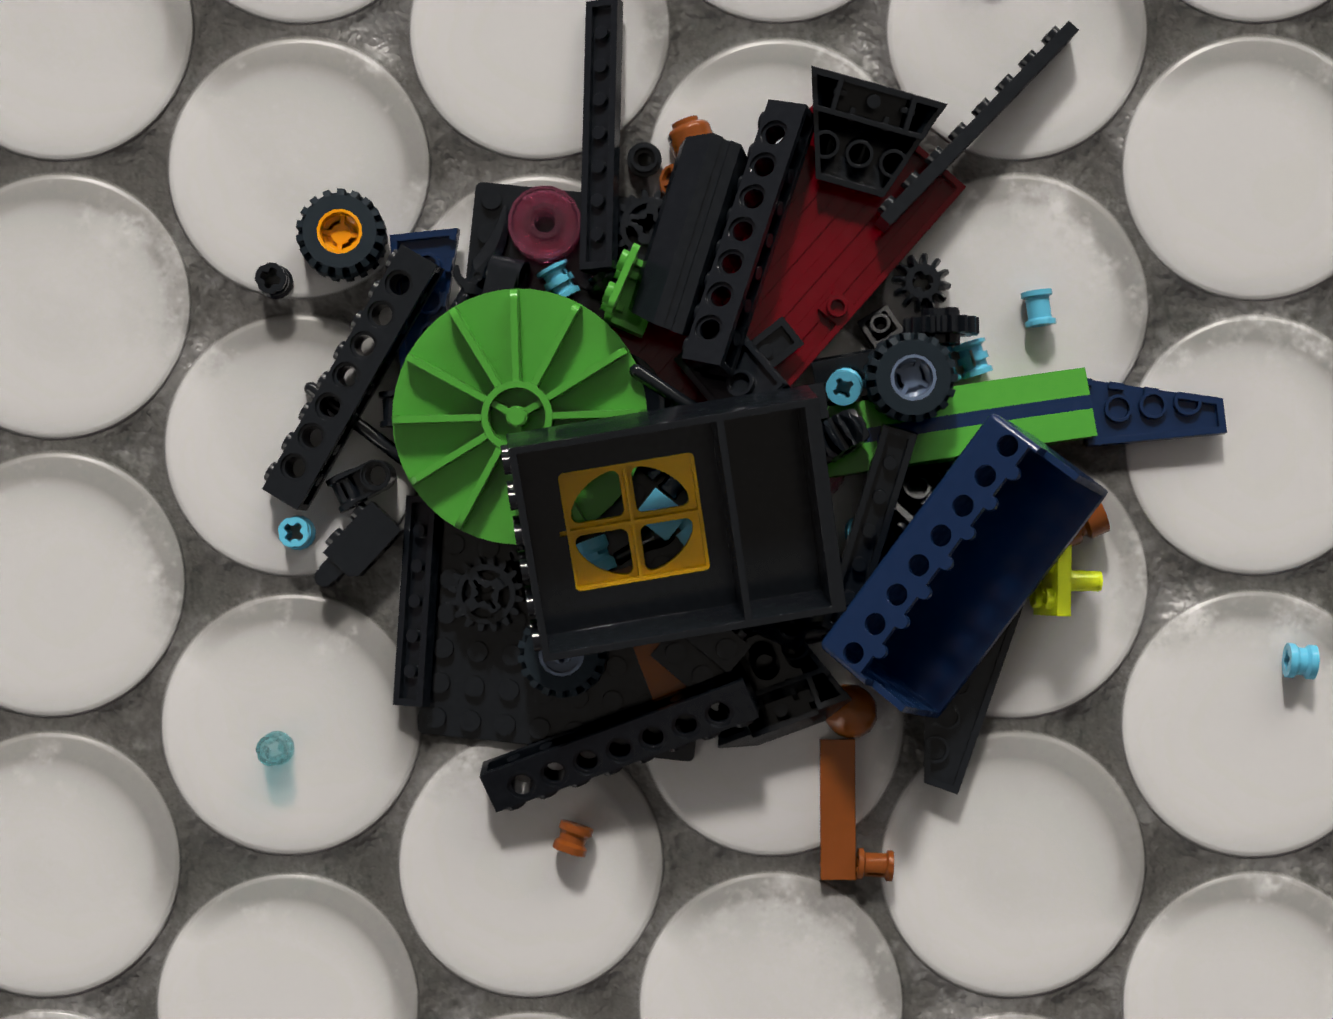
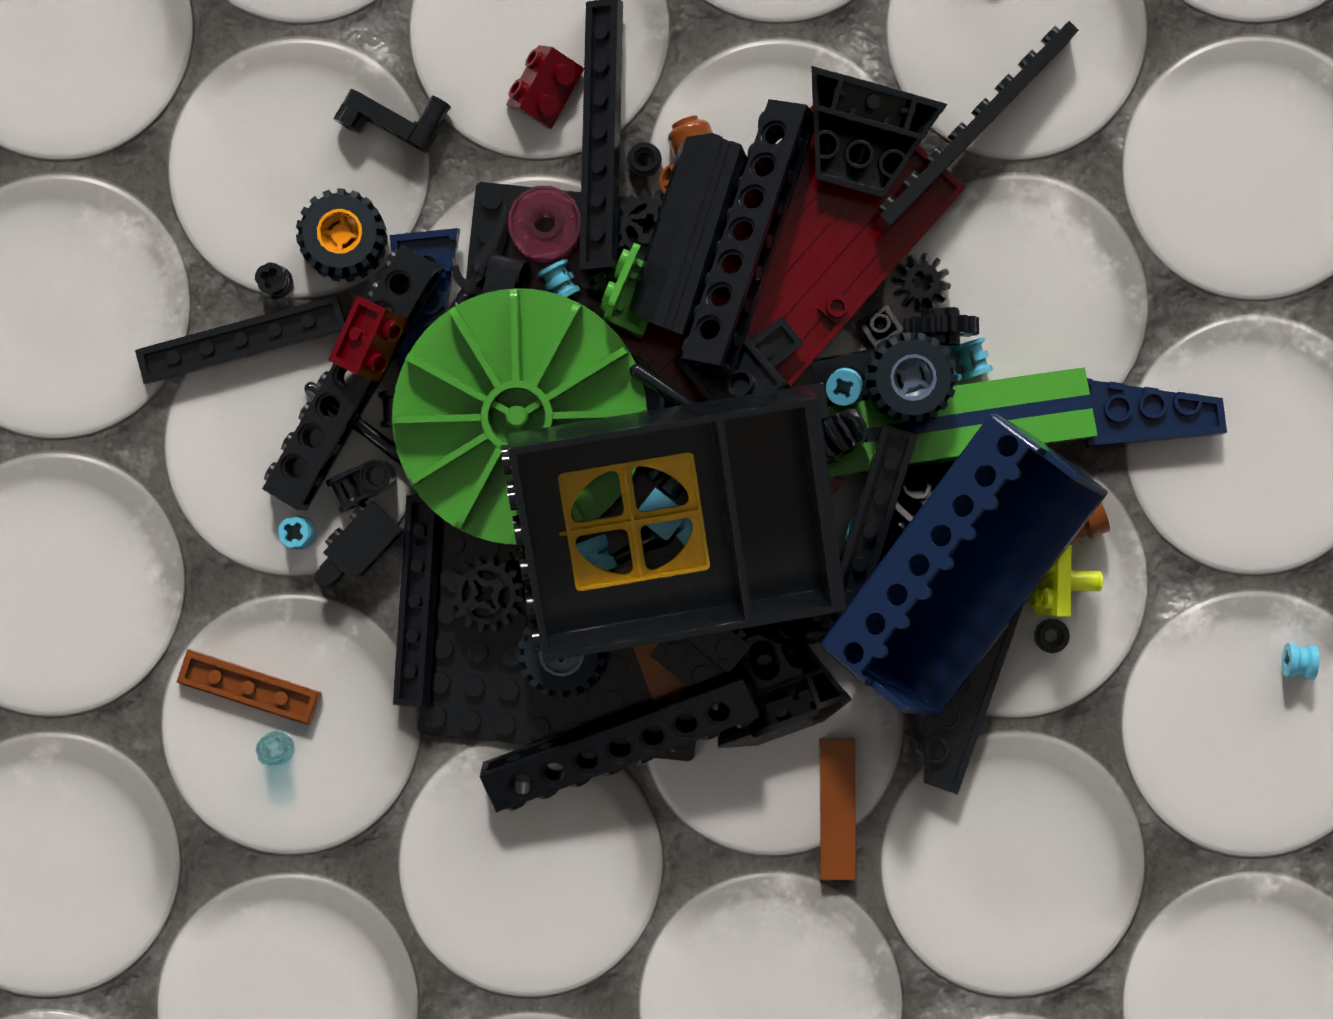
dark orange wheel [552,819,594,857] -> none
dark orange hair [825,684,877,738] -> none
dark orange bush [856,848,894,882] -> none
medium azure bush [1021,288,1057,328] -> none
none -> black plate [135,295,345,385]
none -> dark orange tile [176,649,321,725]
none -> dark red bracket [328,295,407,382]
none -> black beam [333,89,451,153]
none -> dark red bracket [506,45,584,129]
none -> black plate [1034,618,1070,653]

